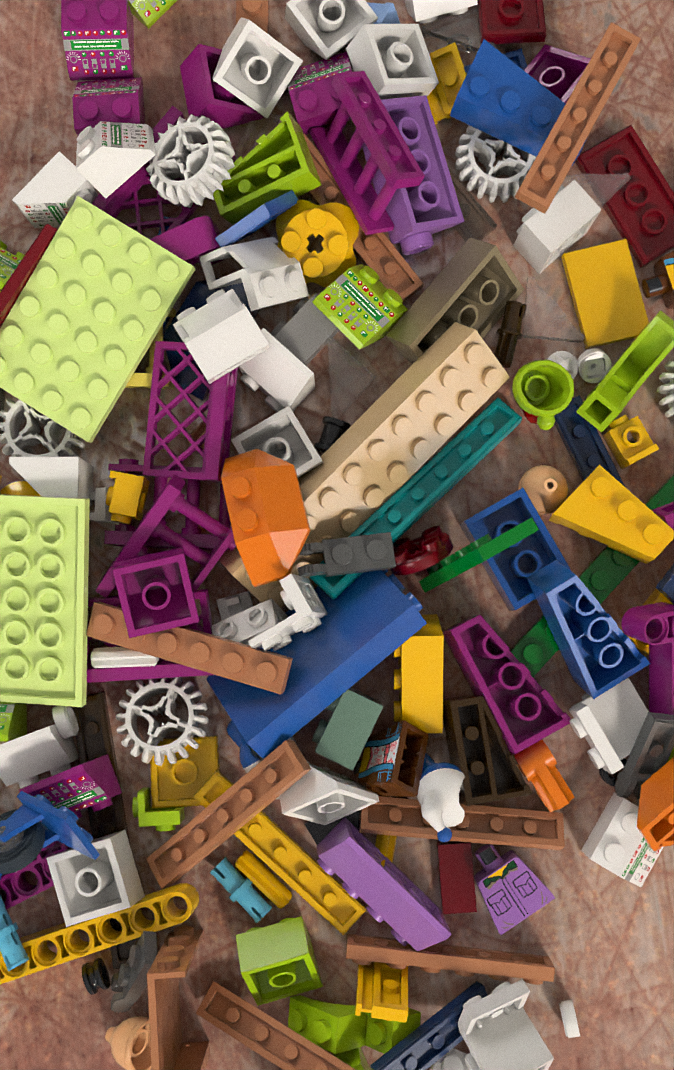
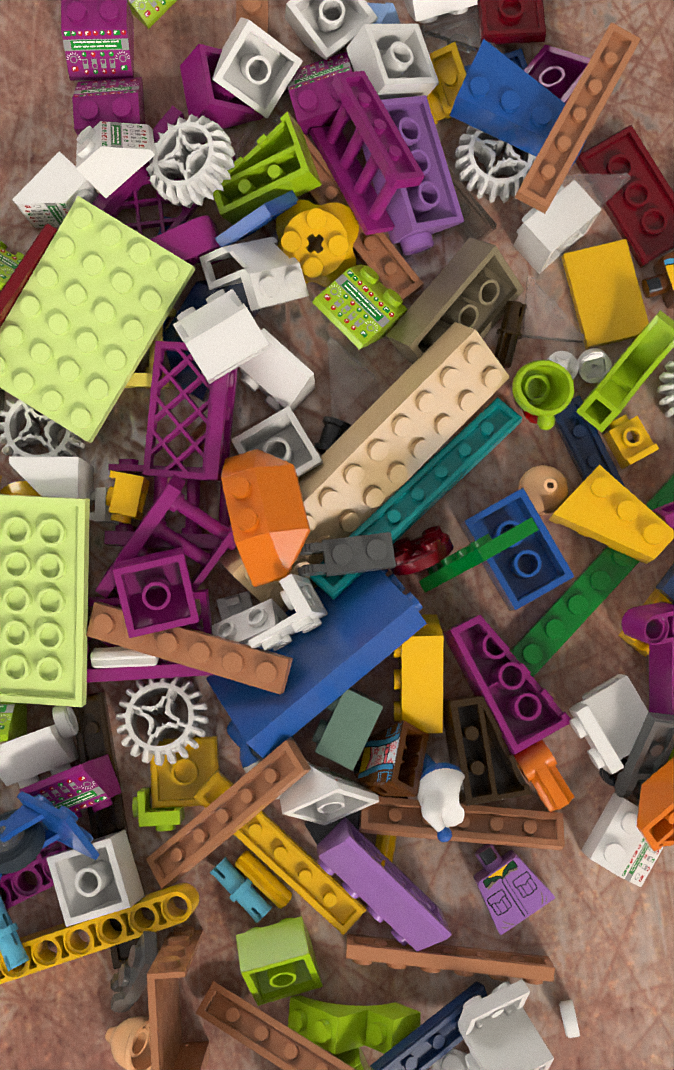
black bush [81,958,110,995] -> none
light grey brick [271,293,340,366] -> none
yellow plate [355,962,409,1023] -> none
dark red tile [437,841,477,914] -> none
blue wedge [527,560,651,699] -> none

